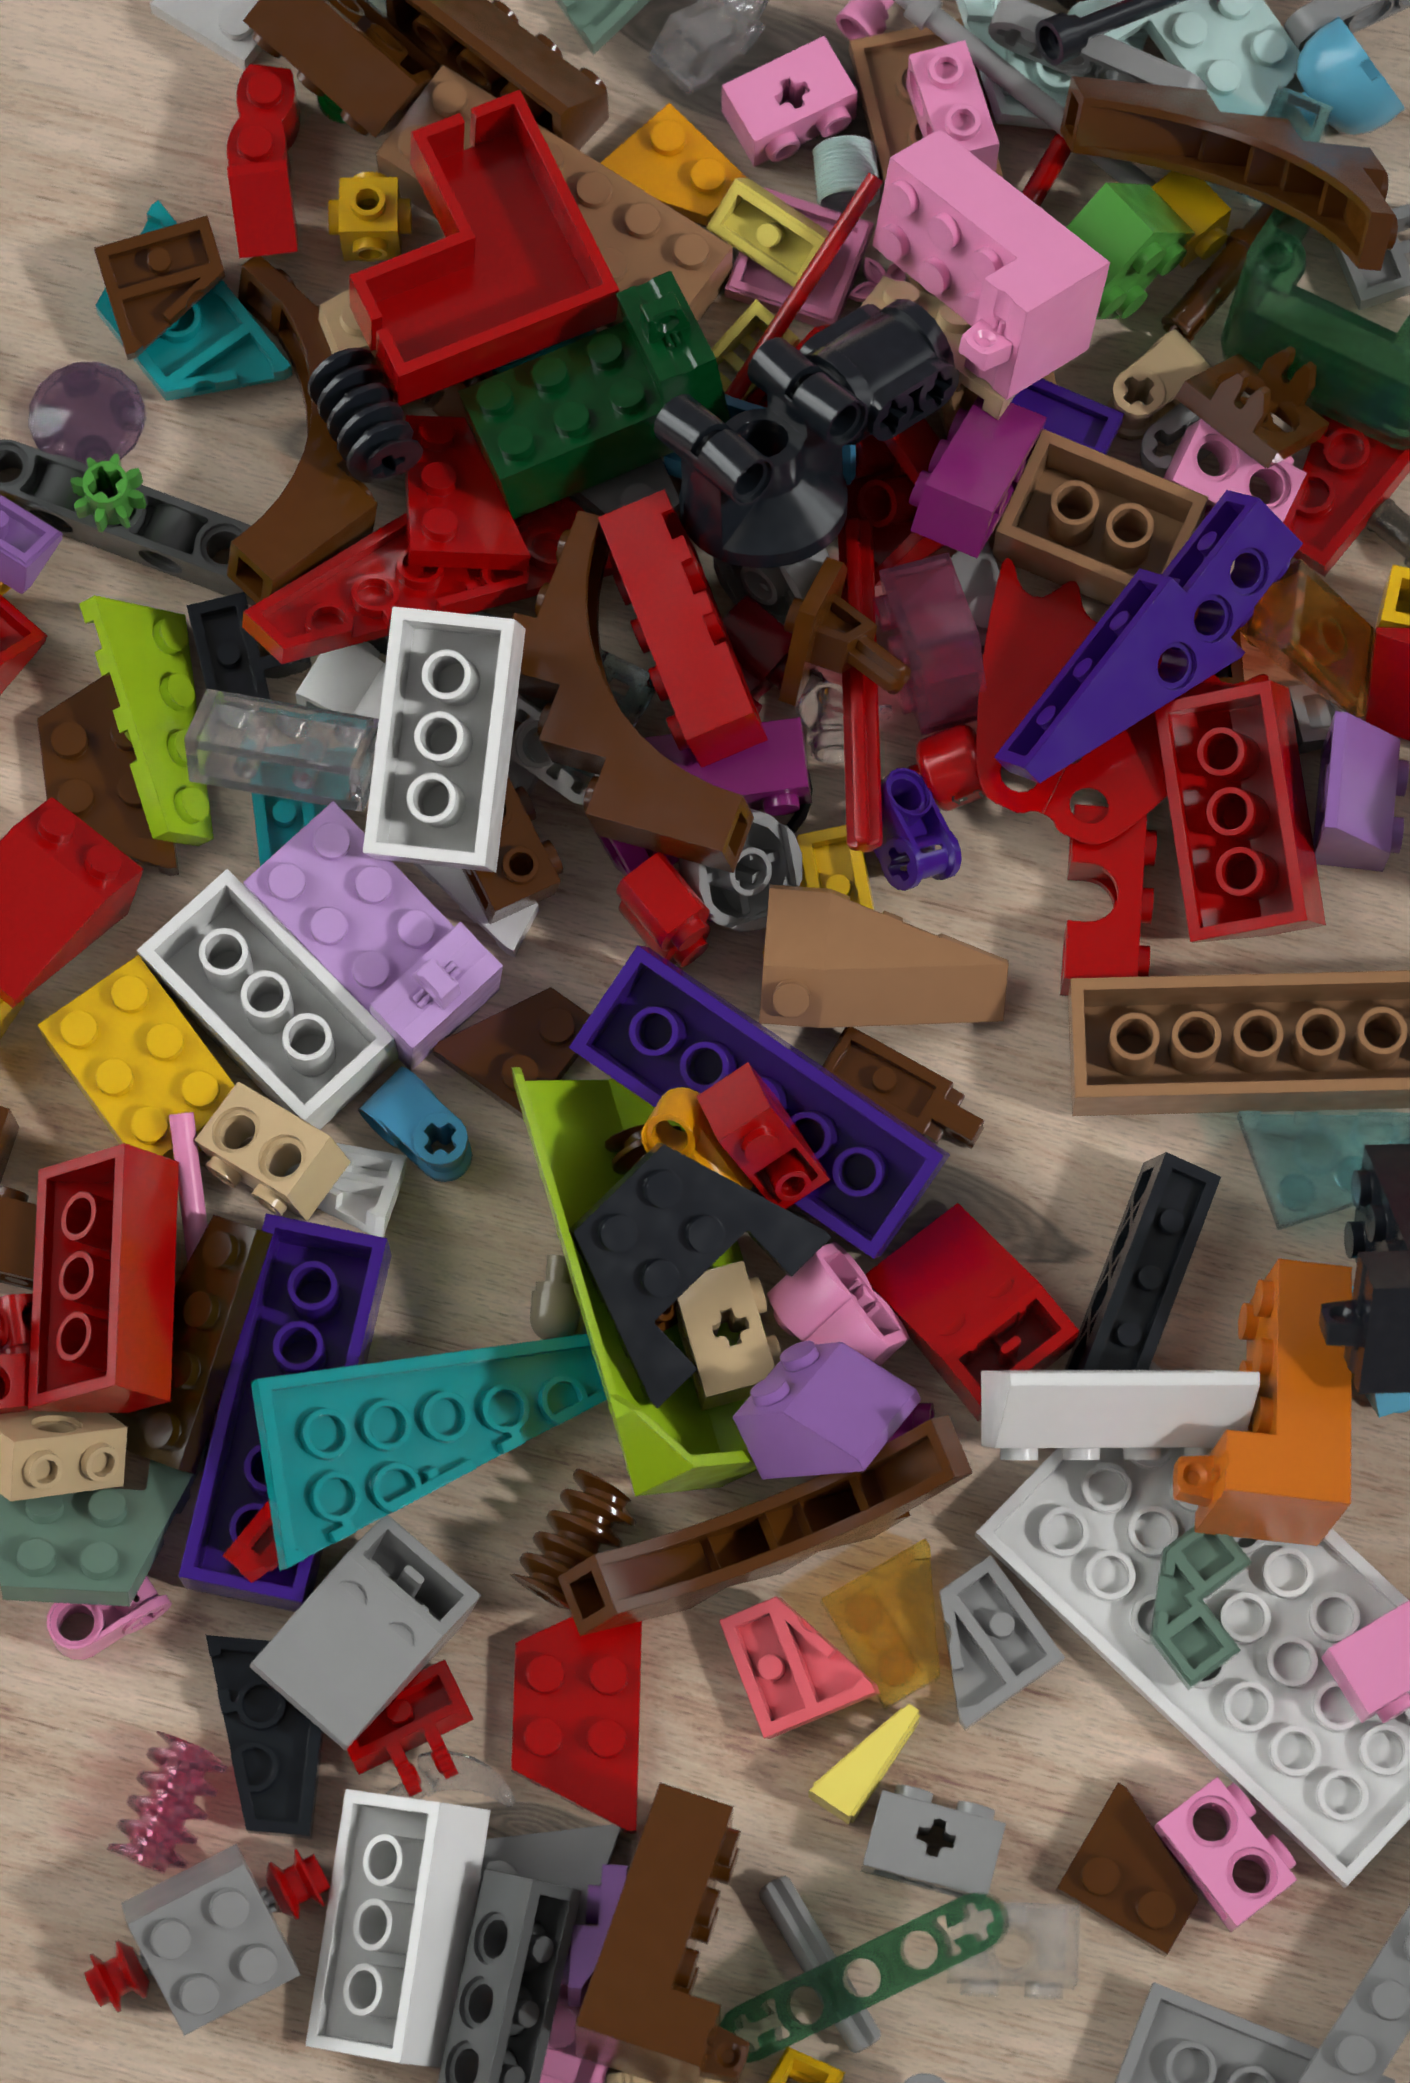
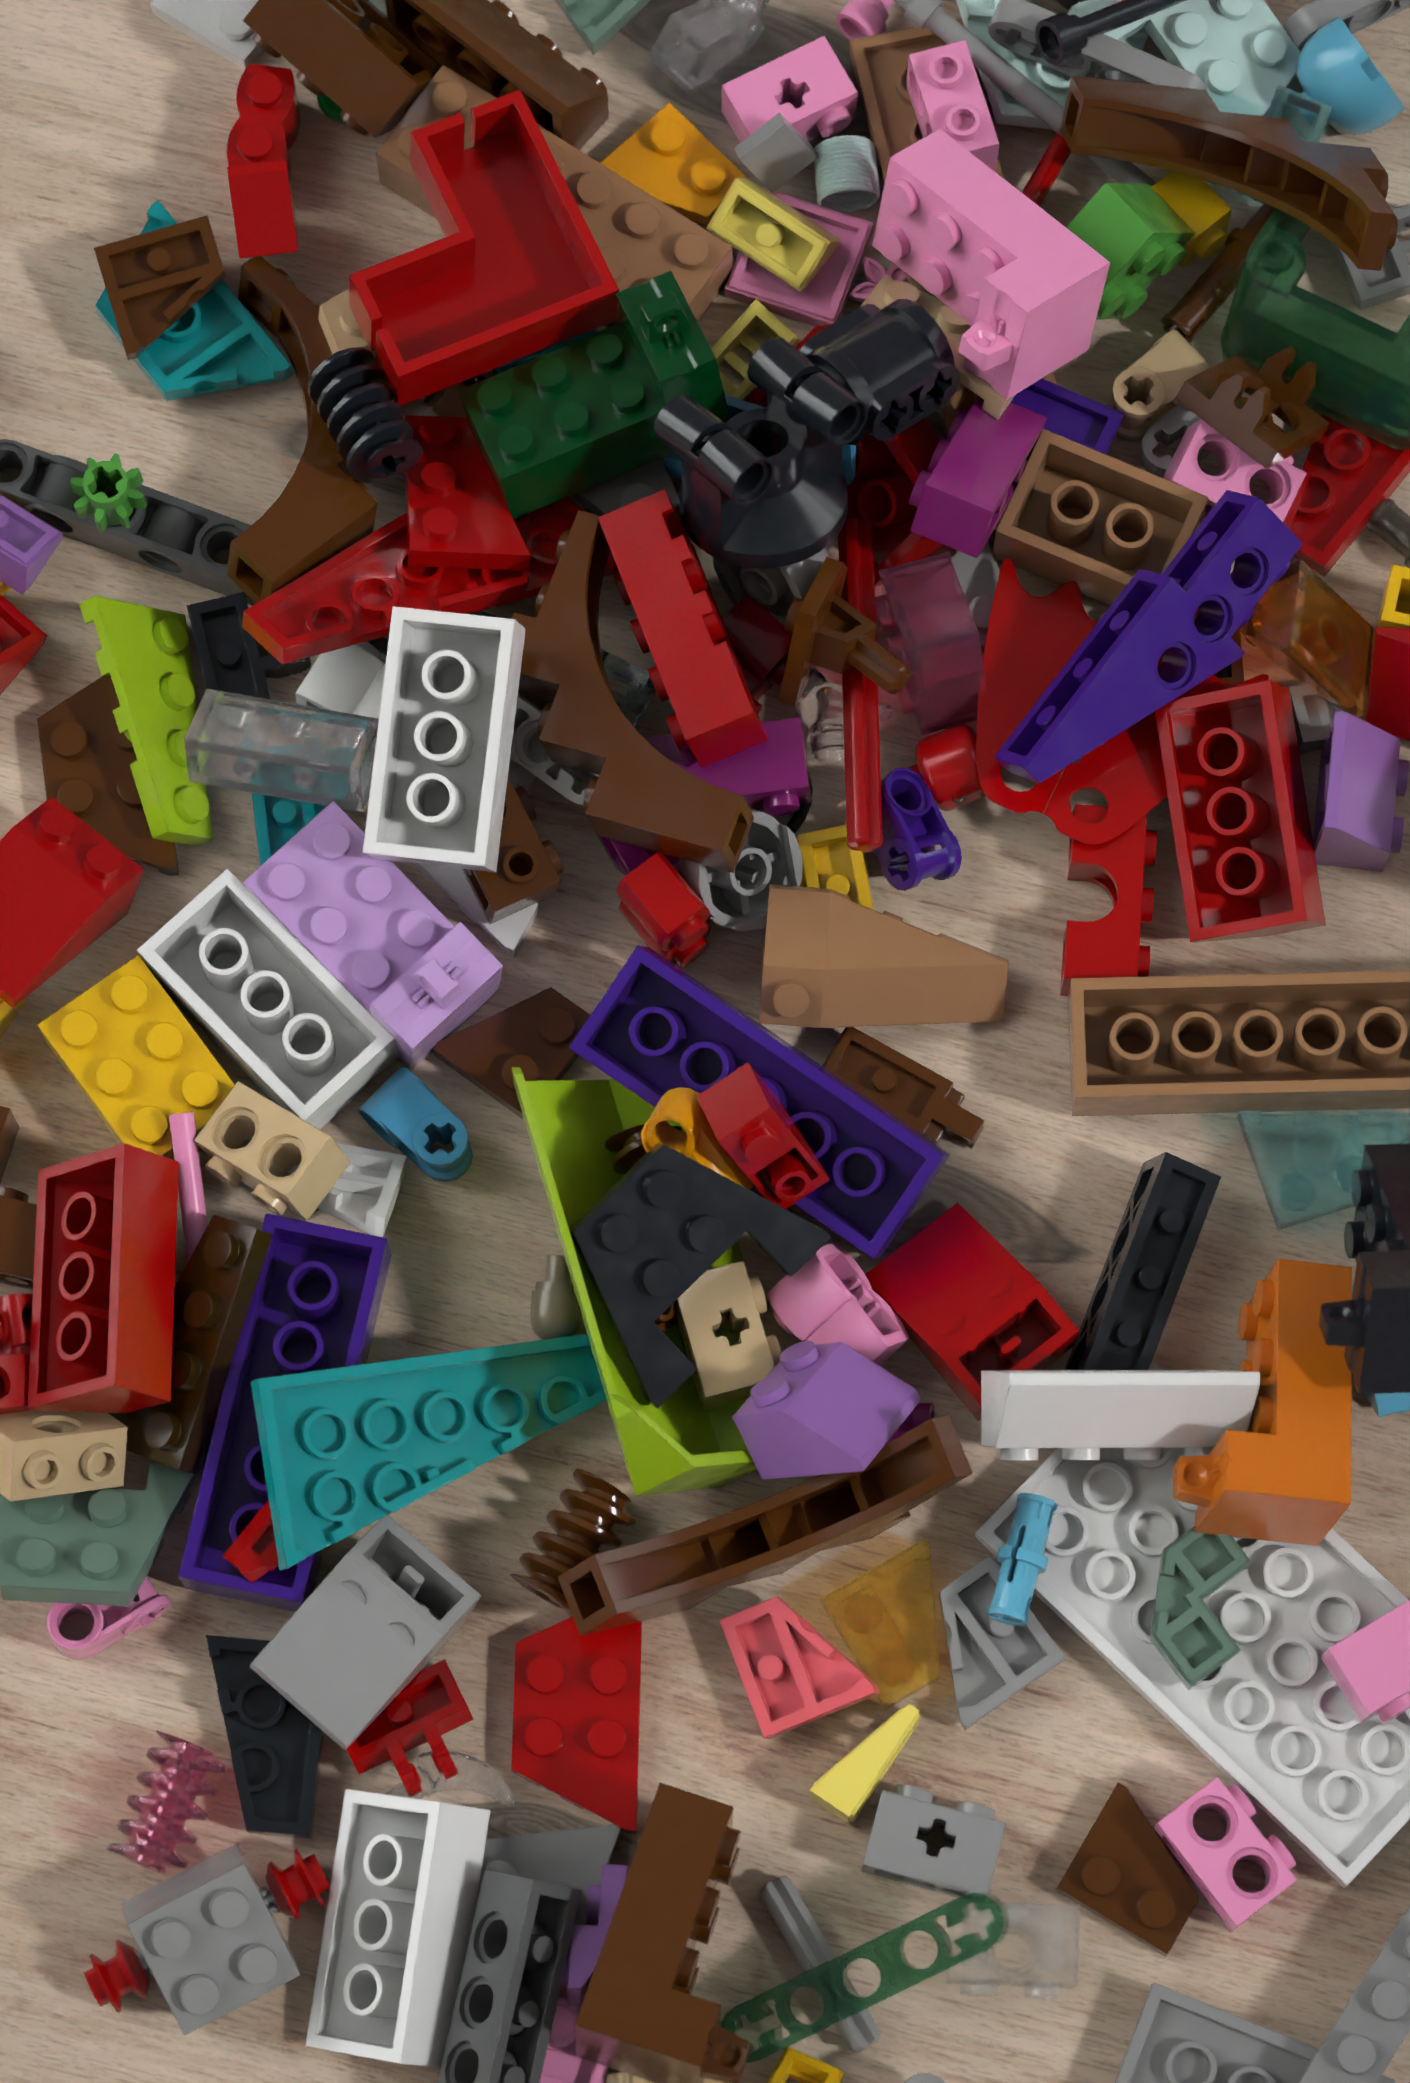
clear purple dish [29,362,147,464] -> none
yellow brick [328,172,412,262] -> none
red axle [724,173,883,400] -> none
none -> light grey tile [734,112,818,193]
none -> medium azure pin [987,1493,1058,1626]

